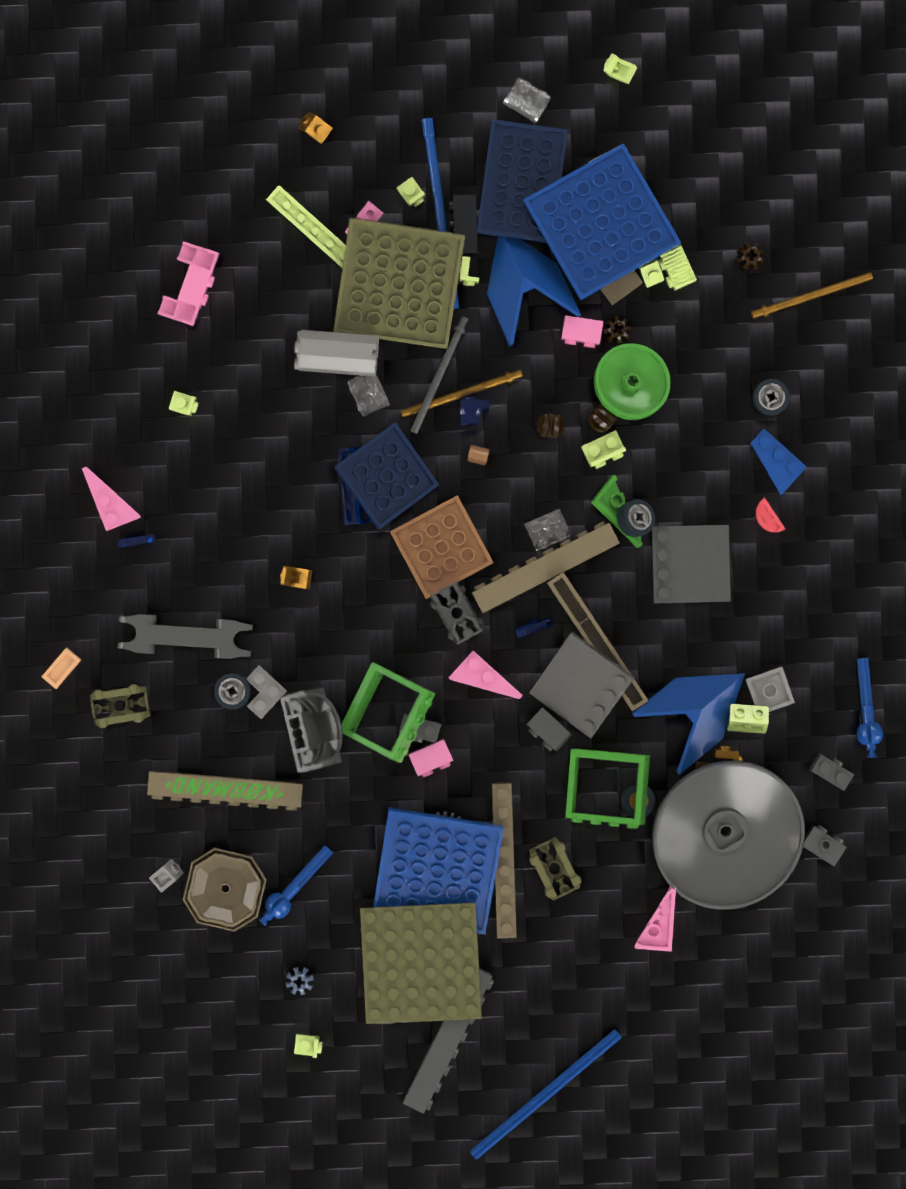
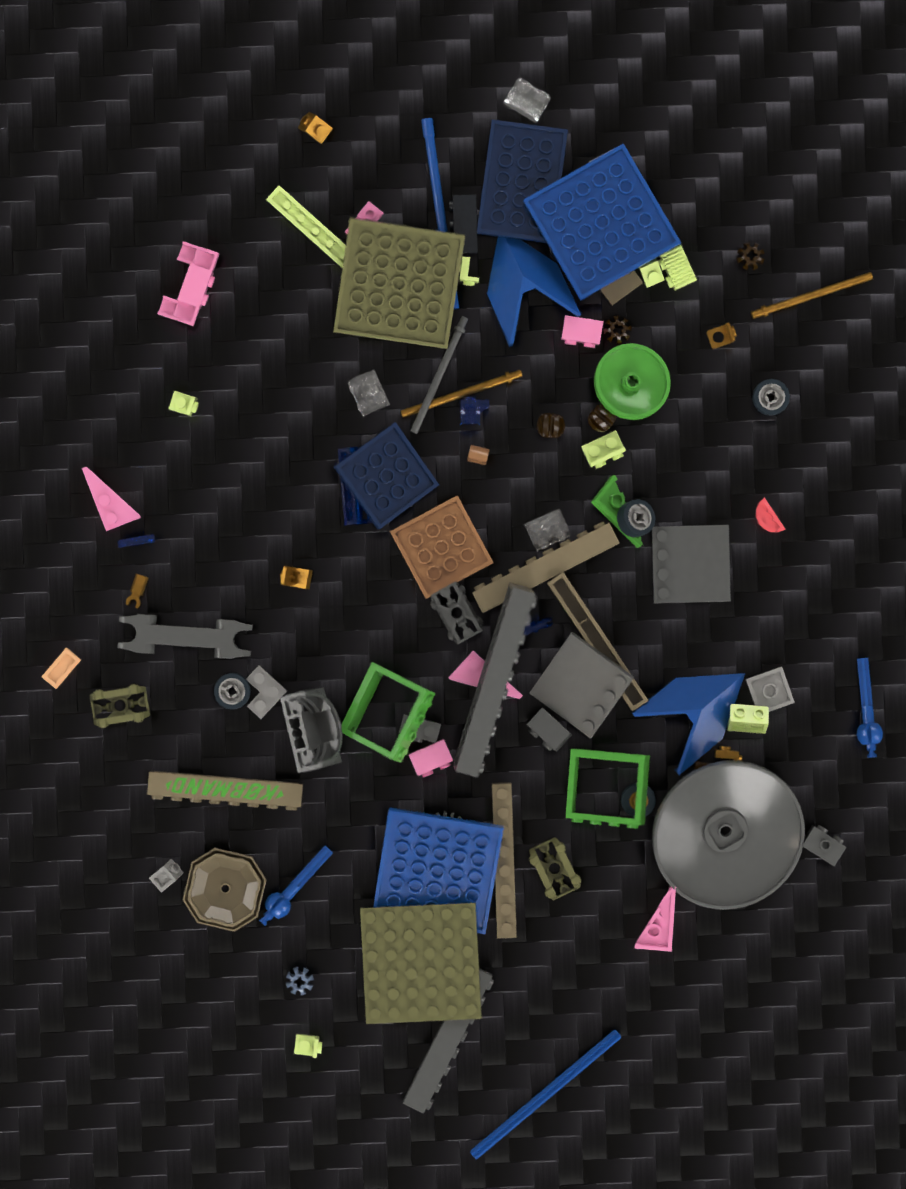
light grey brick [295,330,379,377] -> none
yellowish green bracket [396,177,425,207] -> none
yellowish green bracket [604,54,637,84] -> none
blue wing [751,429,806,496] -> none
dark grey brick [809,753,854,791] -> none
none -> pearl gold bar [126,574,148,609]
none -> dark grey brick [453,582,537,778]
none -> pearl gold bracket [707,322,737,349]

